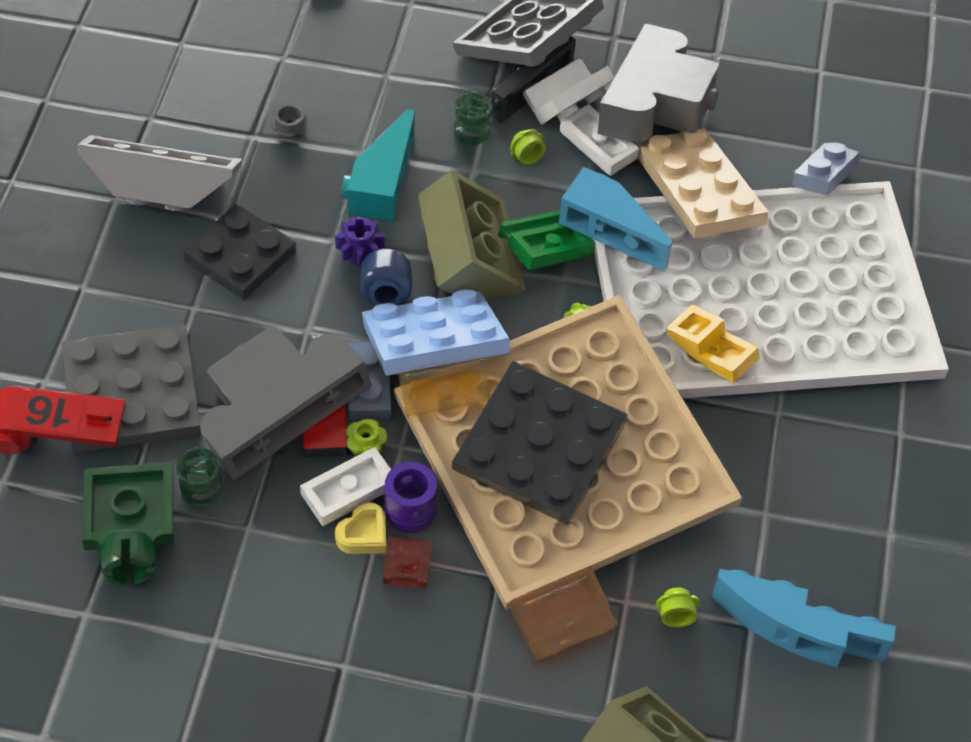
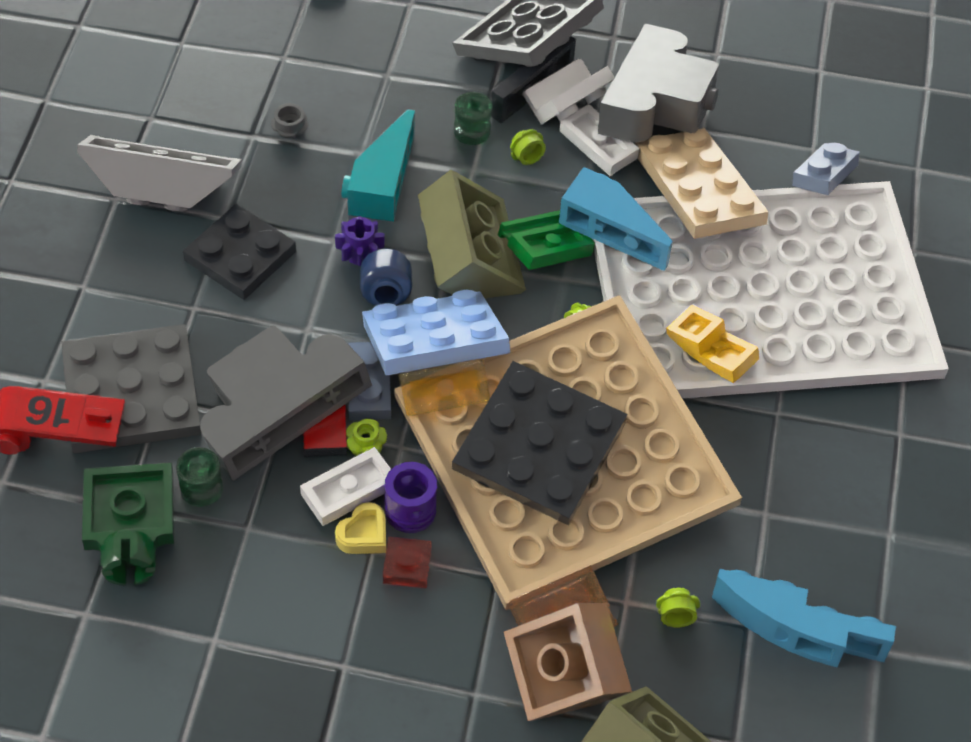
none -> medium nougat slope [504,603,632,721]

